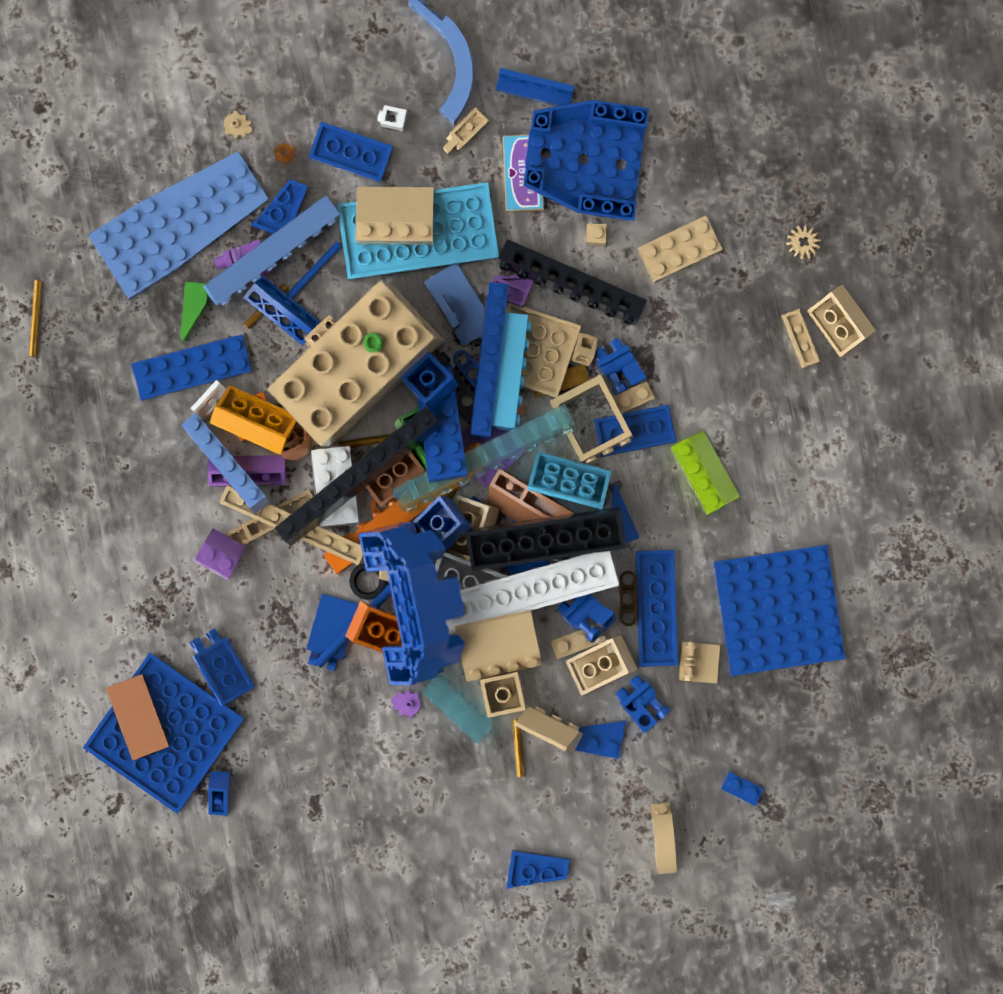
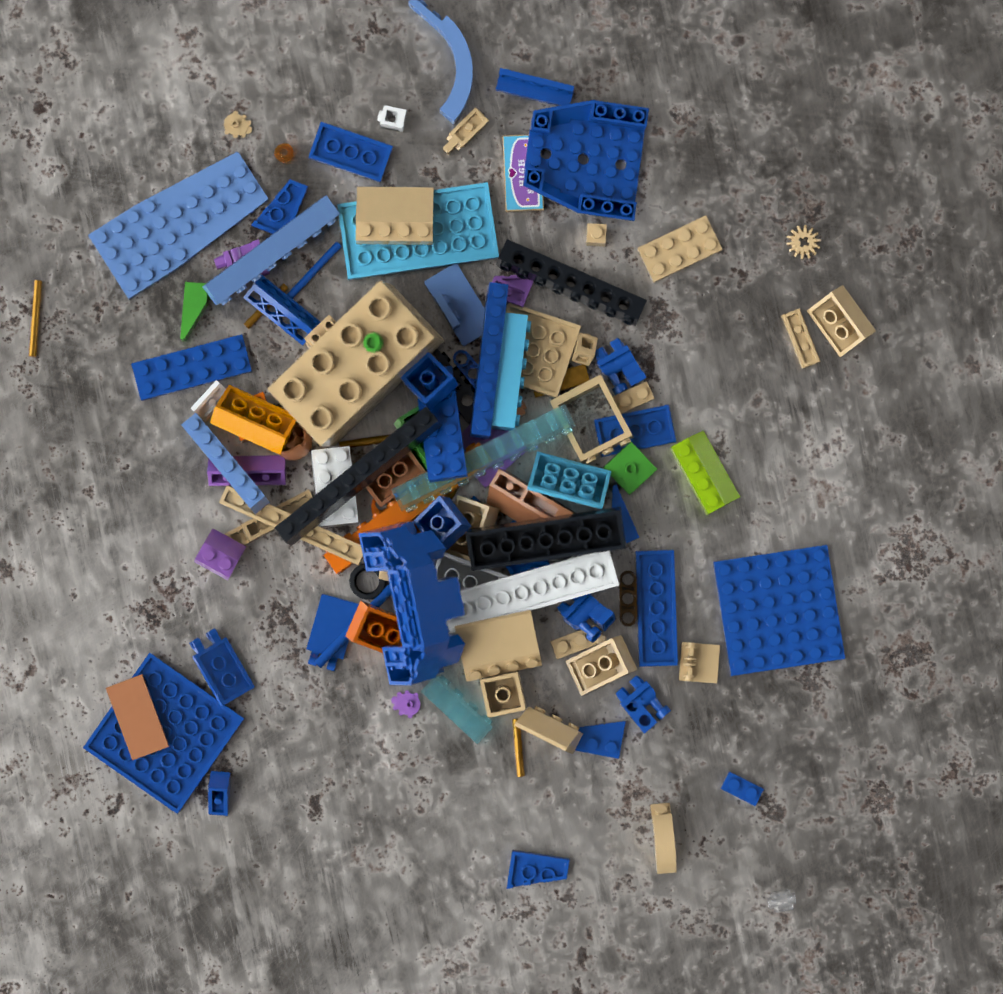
none -> bright green plate [603,442,657,495]

